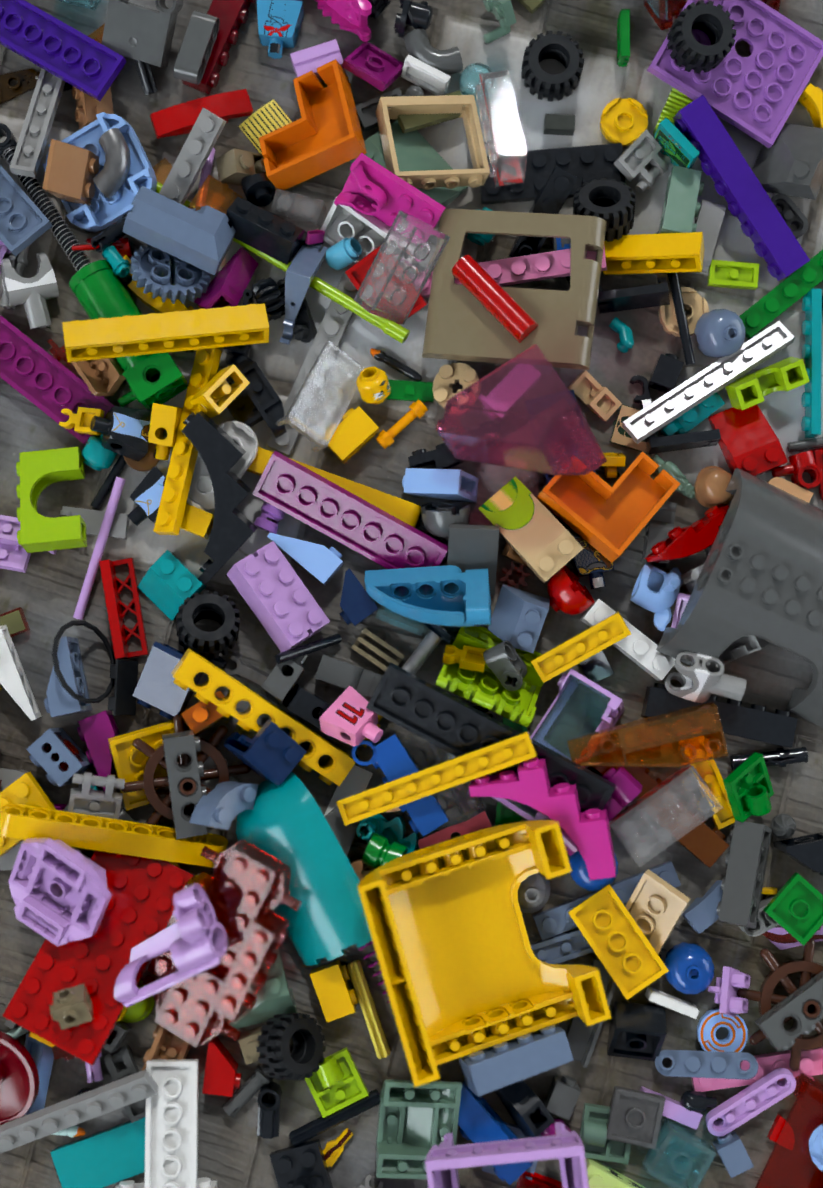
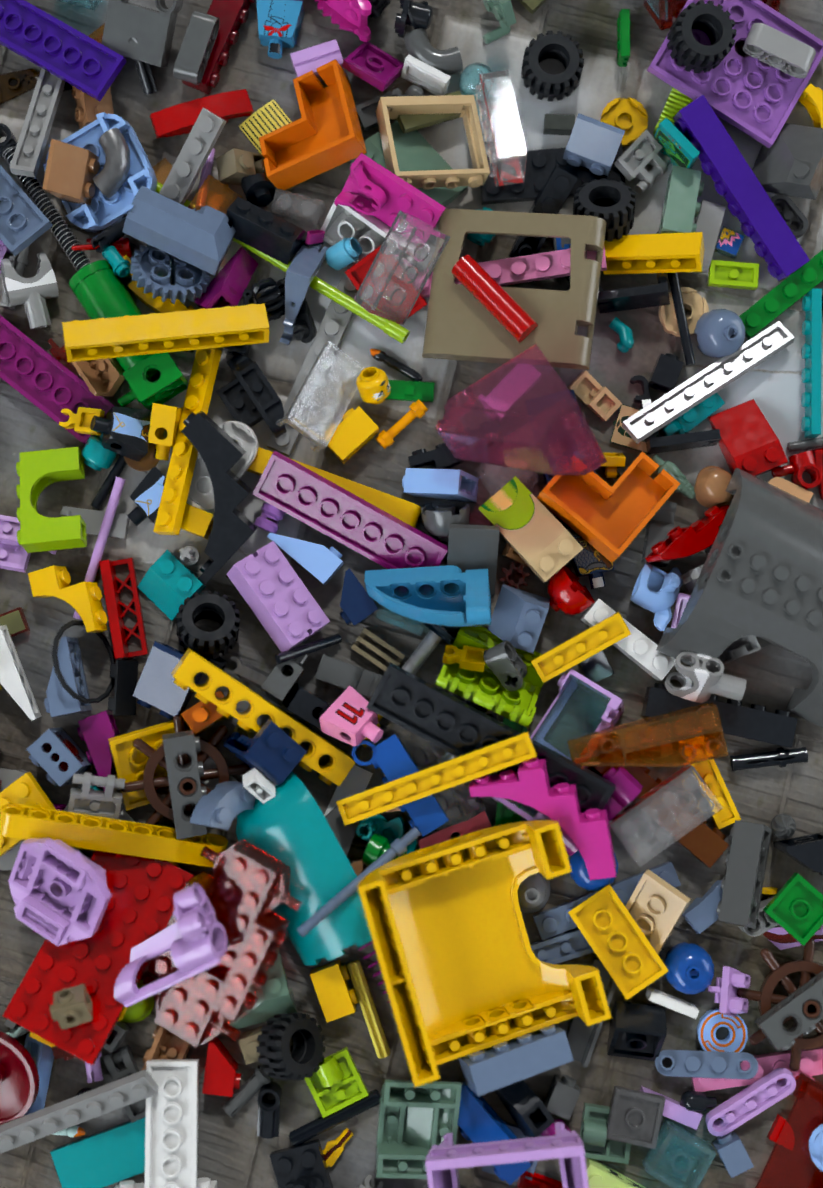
yellow brick [190,364,250,418] -> none
tan plate [432,363,482,412] -> none
green plate [723,752,774,823] -> none
lime arch [725,356,810,410] -> none
none -> yellow arch [28,565,108,633]
none -> light grey axle [179,546,201,566]
none -> white piece [242,768,276,804]
none -> sand blue bar [296,827,421,937]
none -> sand blue slope [563,113,625,176]
none -> tile [714,226,746,259]
none -> light grey beam [743,23,816,79]

